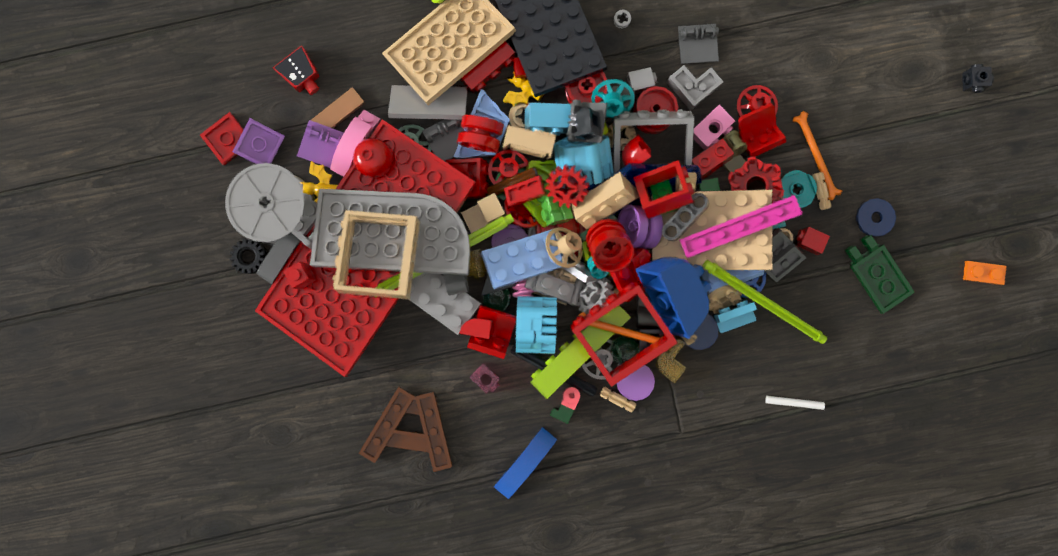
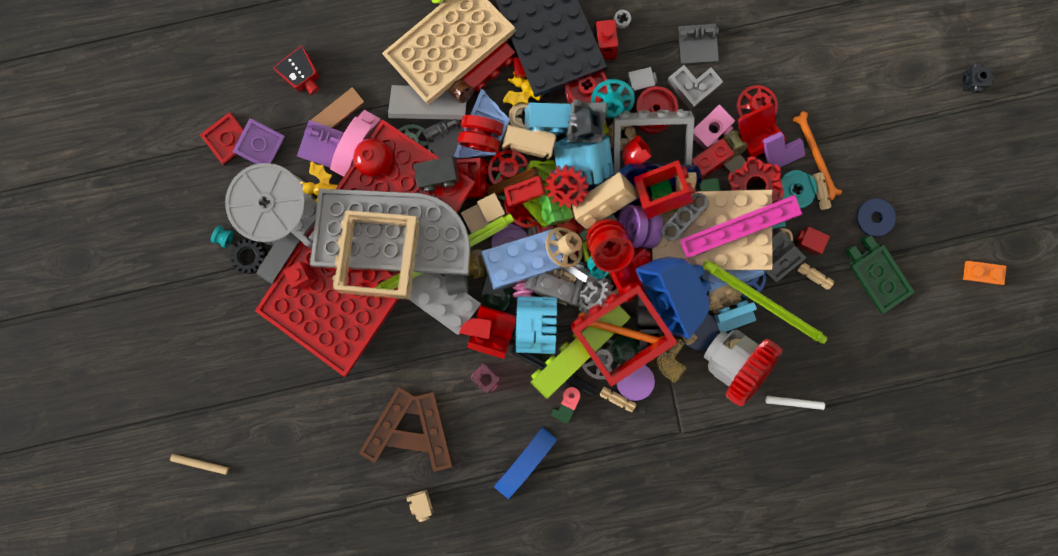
none -> tan bar [170,454,229,475]
none -> teal wheel [211,225,234,249]
none -> tan brick [406,489,434,522]
none -> pearl dark grey brick [413,156,460,192]
none -> reddish brown wheel [449,79,473,103]
none -> red torso [594,20,618,60]
none -> piece [704,330,782,406]
none -> medium lavender tile [763,132,805,167]
none -> tan axle [798,262,834,290]

